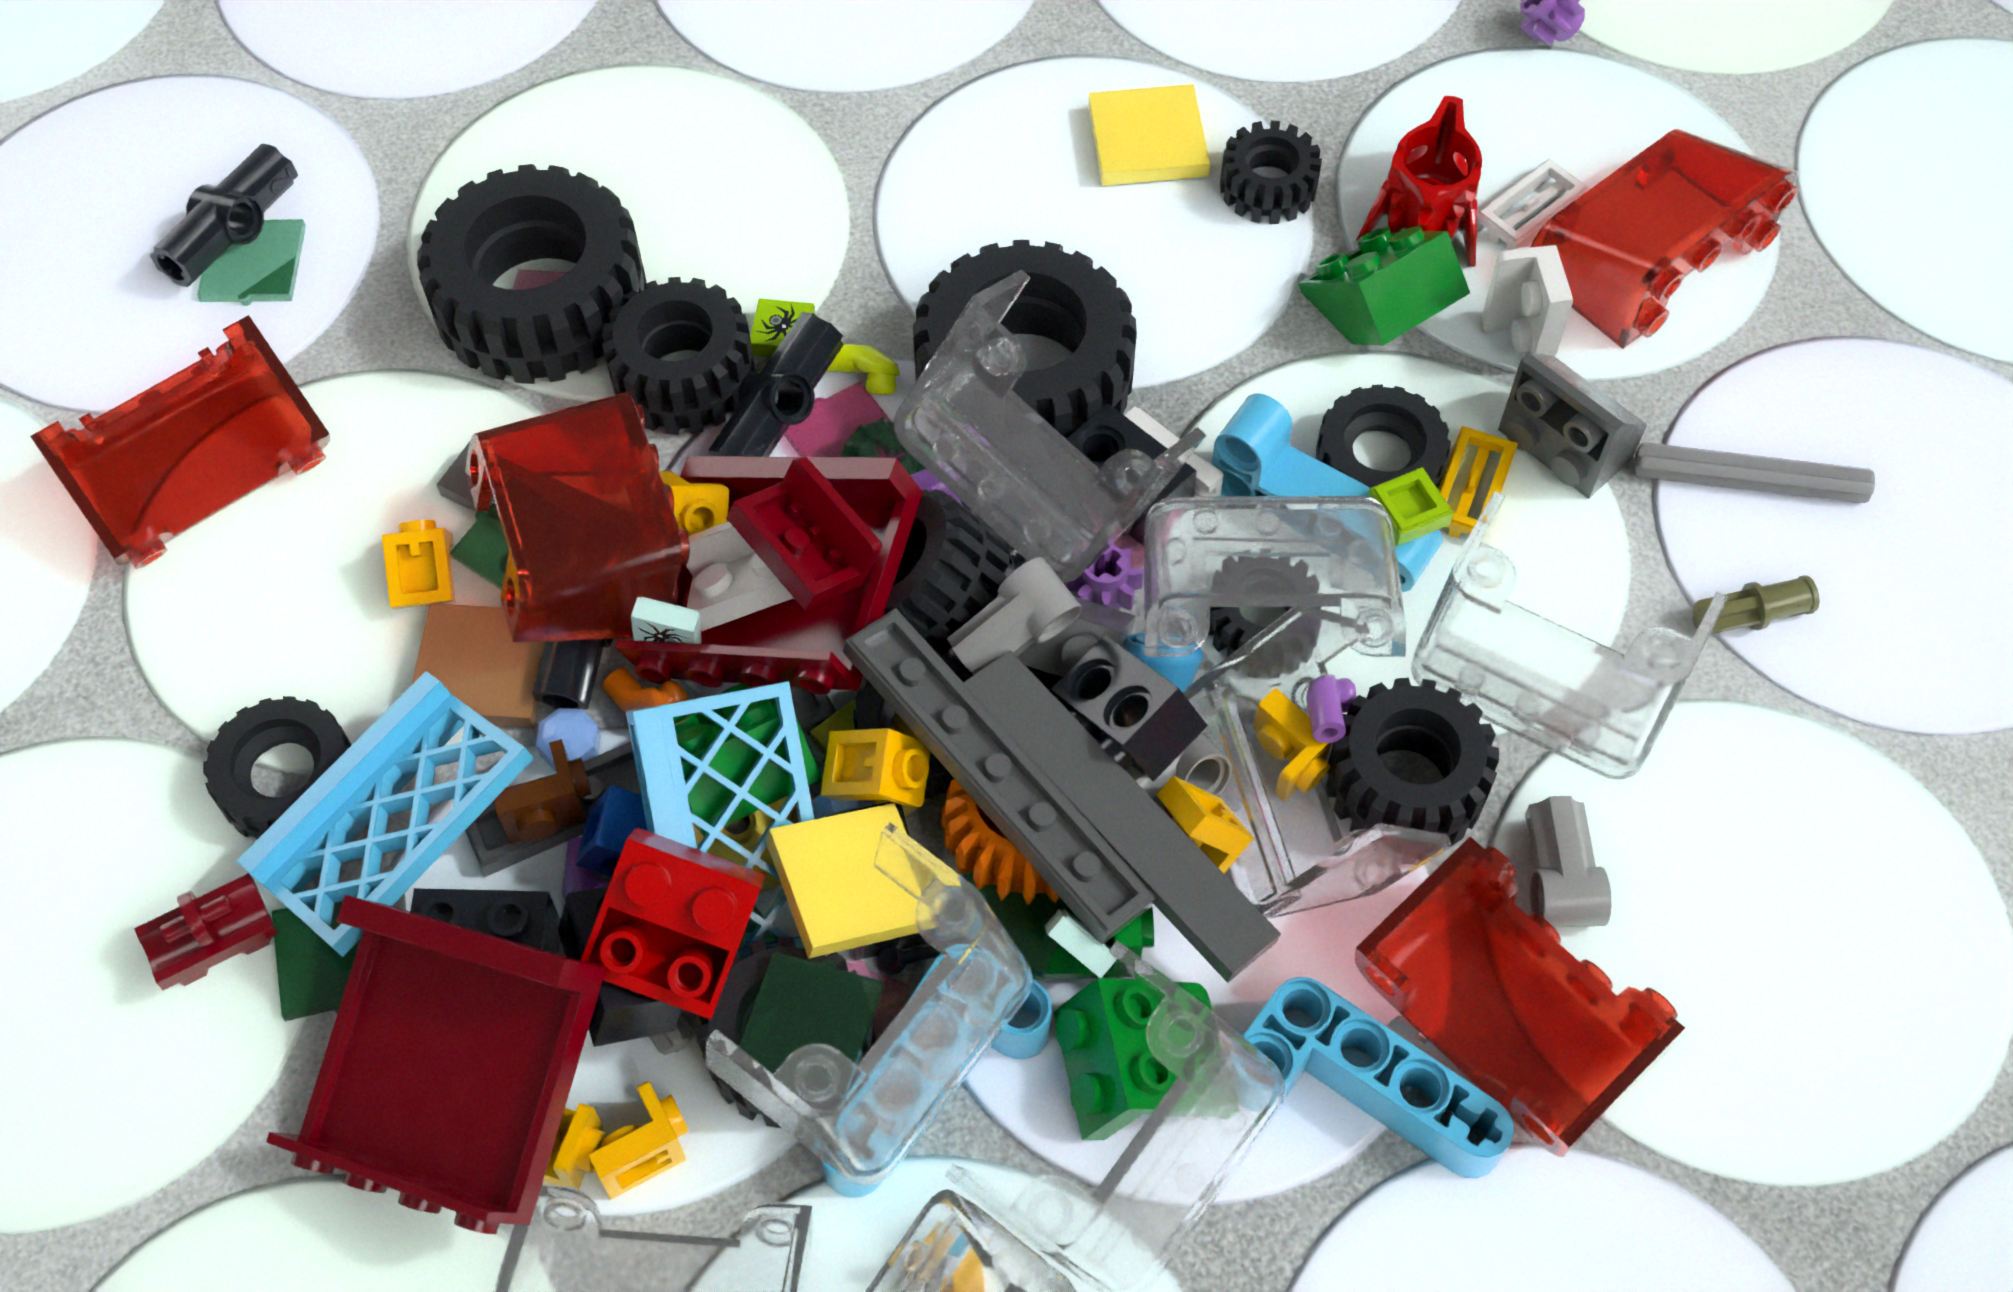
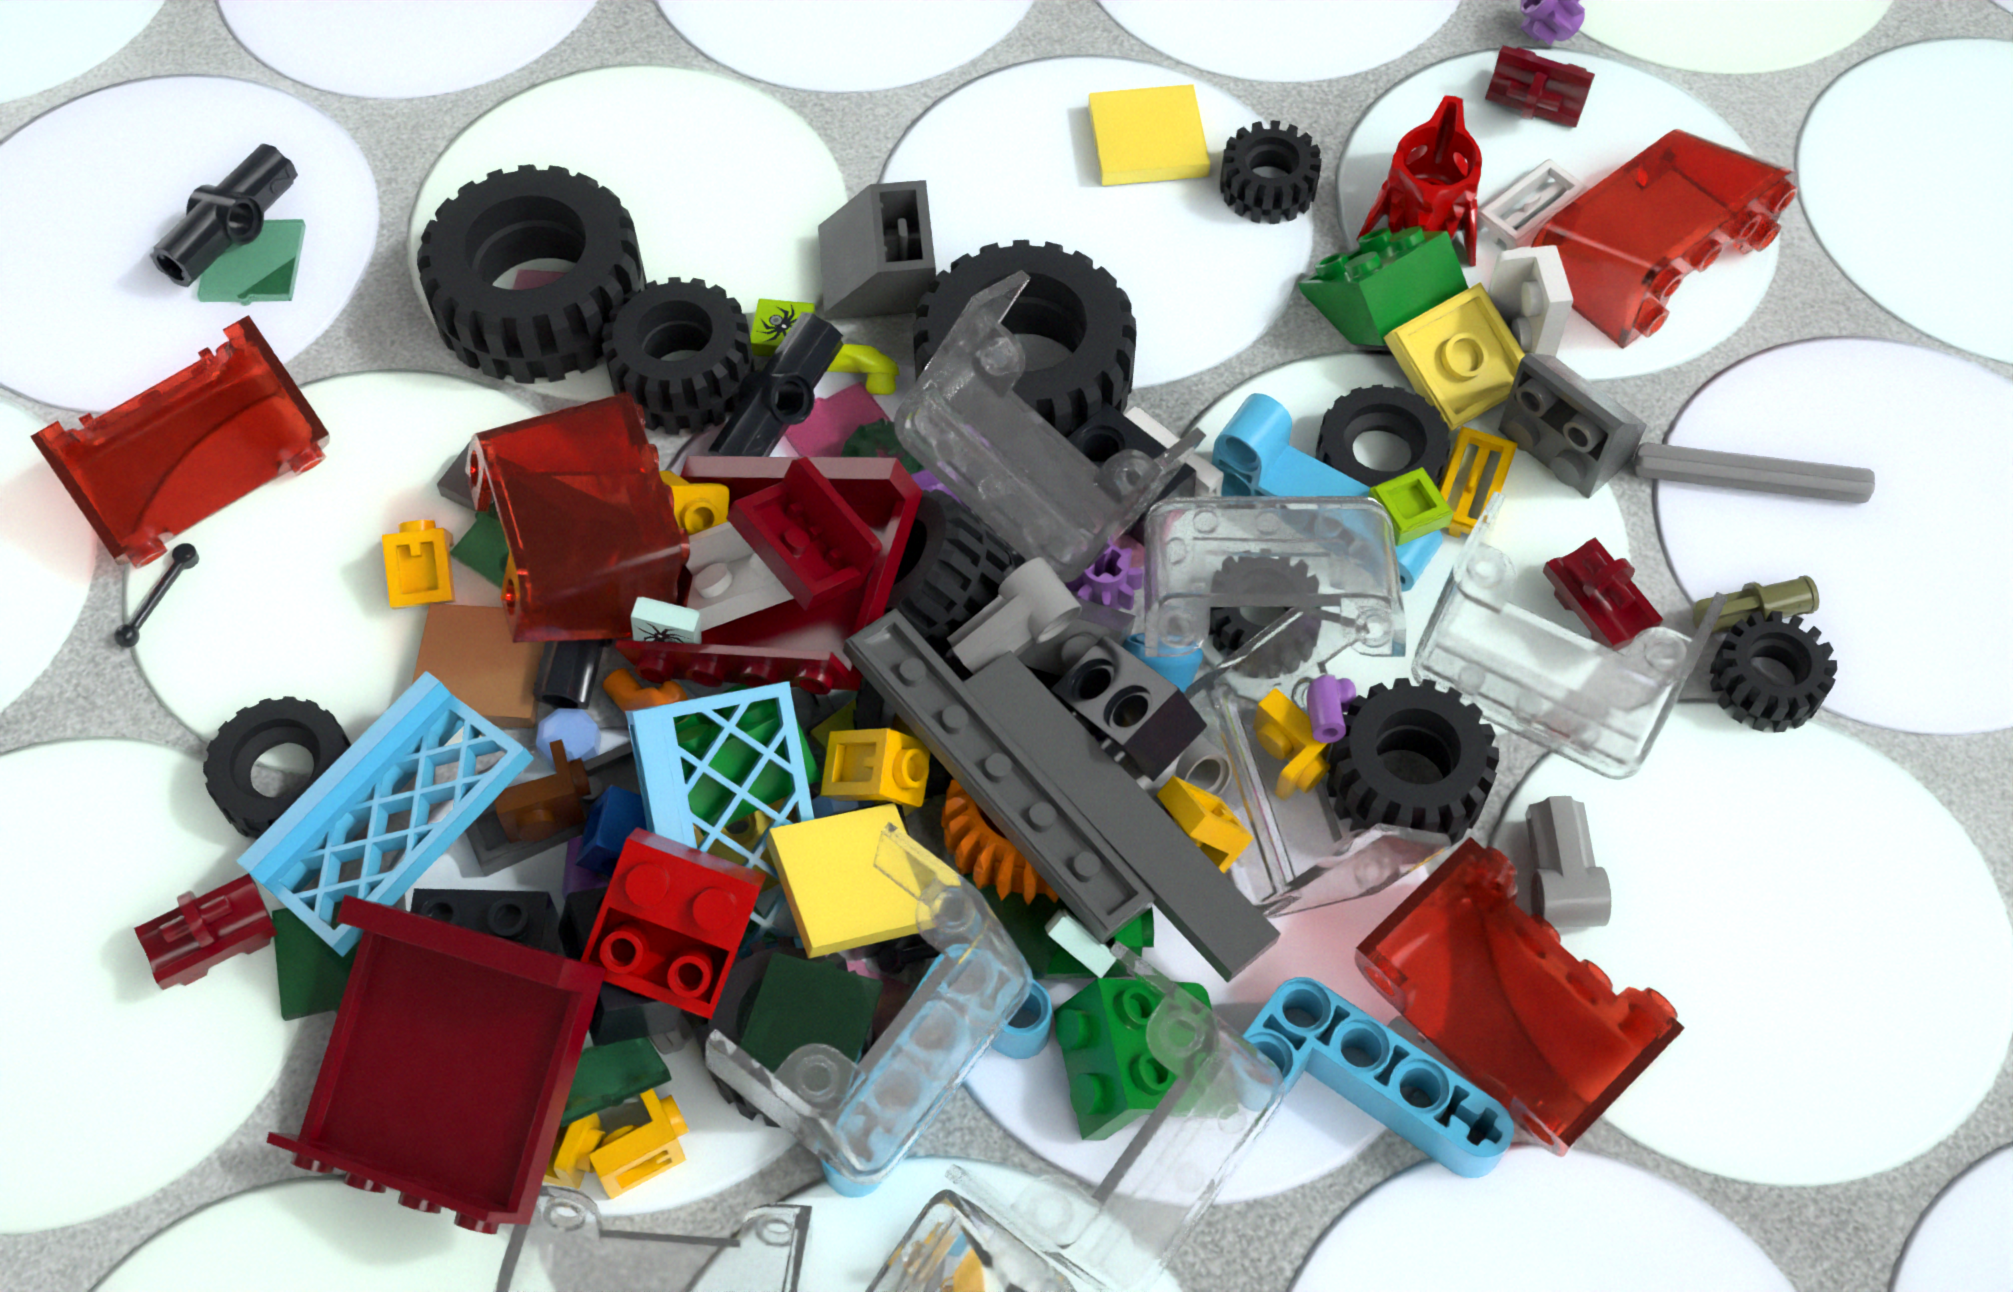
none -> black hinge [114,543,199,648]
none -> clear green piece [560,1037,672,1127]
none -> dark grey slope [818,180,936,320]
none -> light yellow tile [1383,282,1525,433]
none -> dark red hips [1485,45,1595,128]
none -> dark red hips [1542,537,1663,656]
none -> black tyre [1709,611,1838,733]

